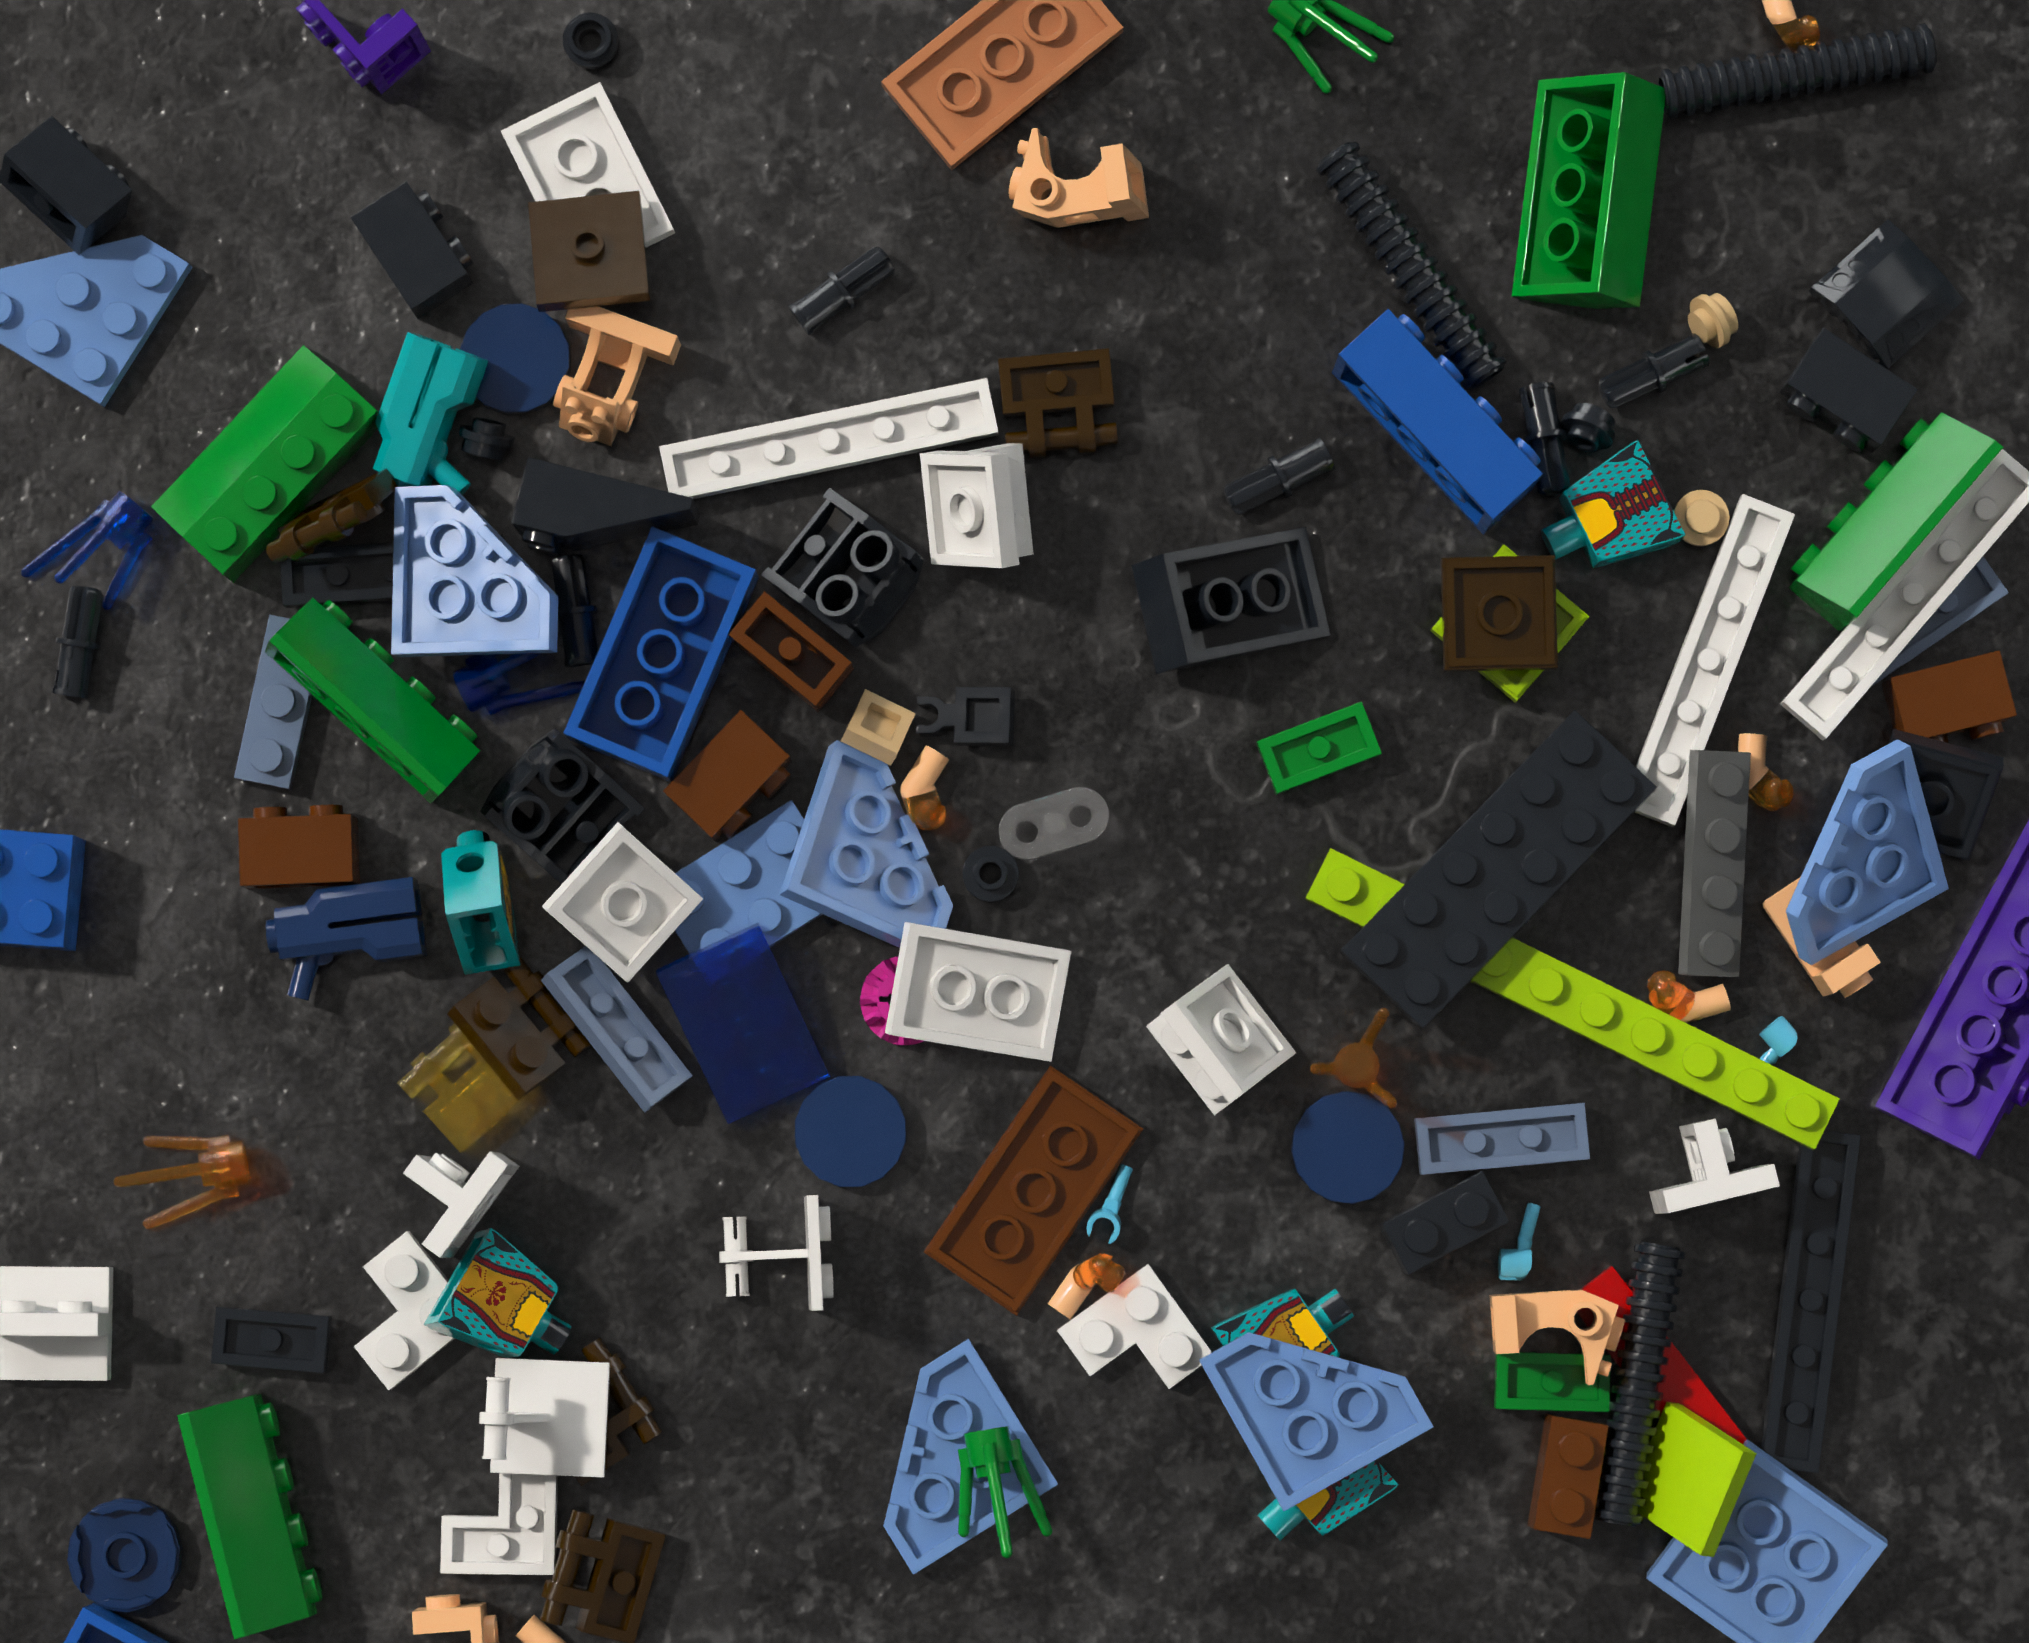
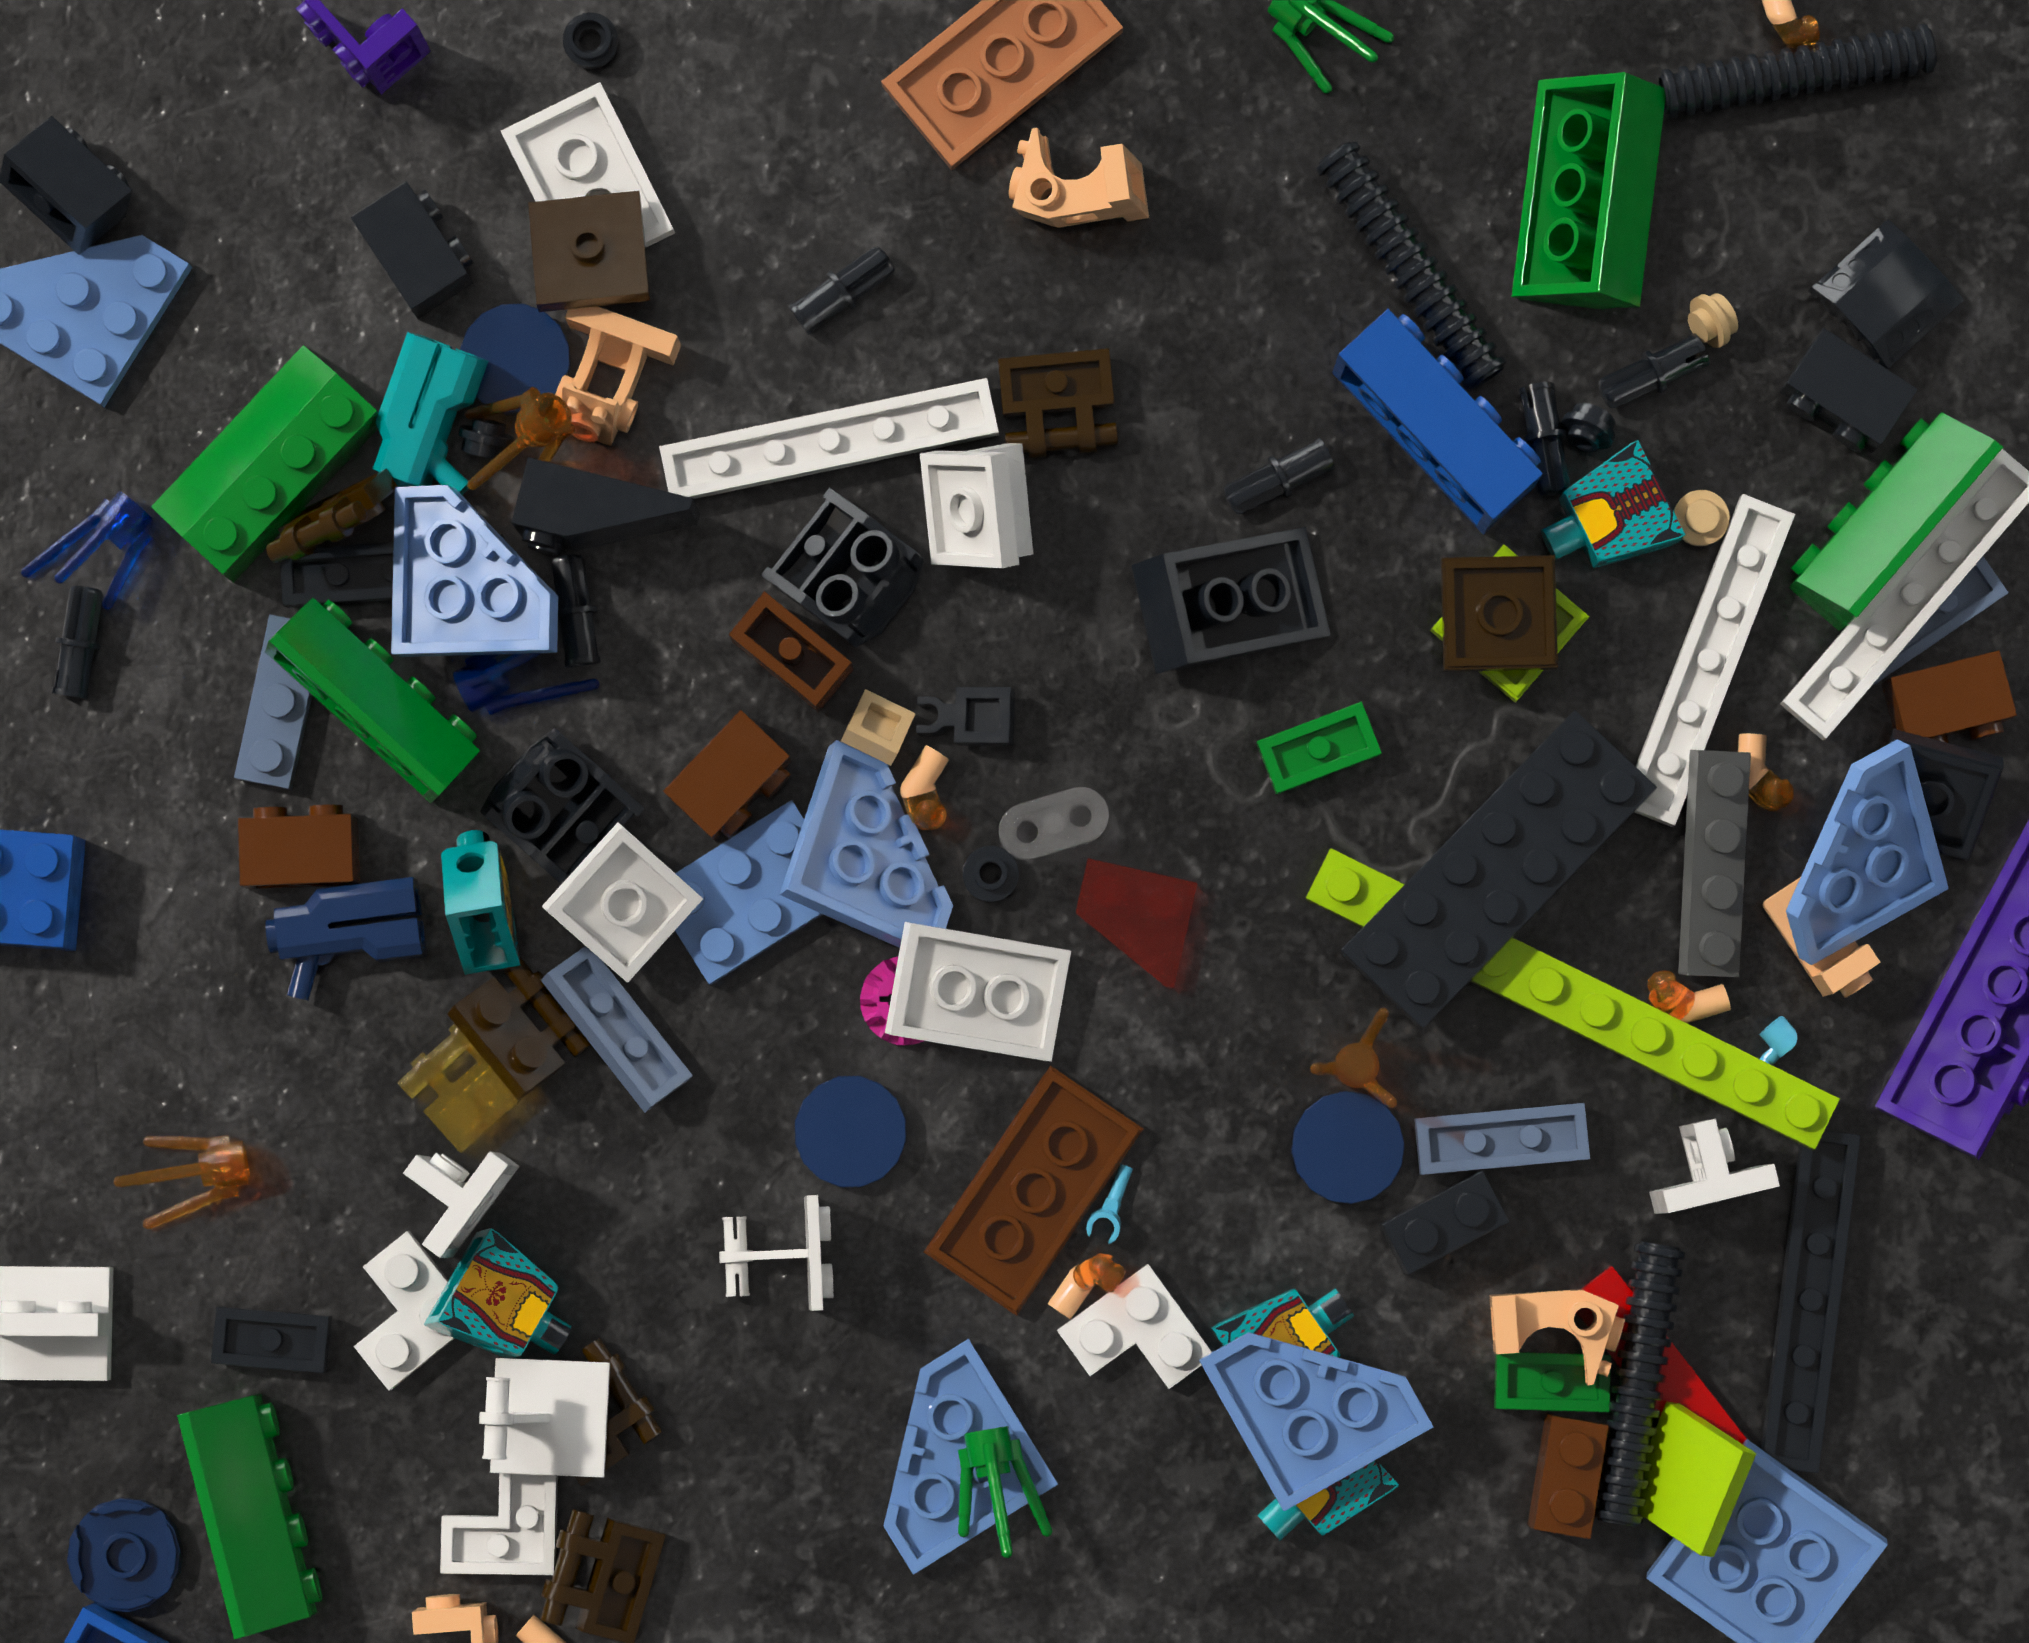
blue brick [563,526,759,782] -> none
clear blue plate [656,923,830,1124] -> none
white bracket [1146,964,1296,1116] -> none
medium azure hand [1498,1203,1541,1281] -> none
none -> clear orange plant [465,387,575,490]
none -> clear red wing [1075,858,1197,989]

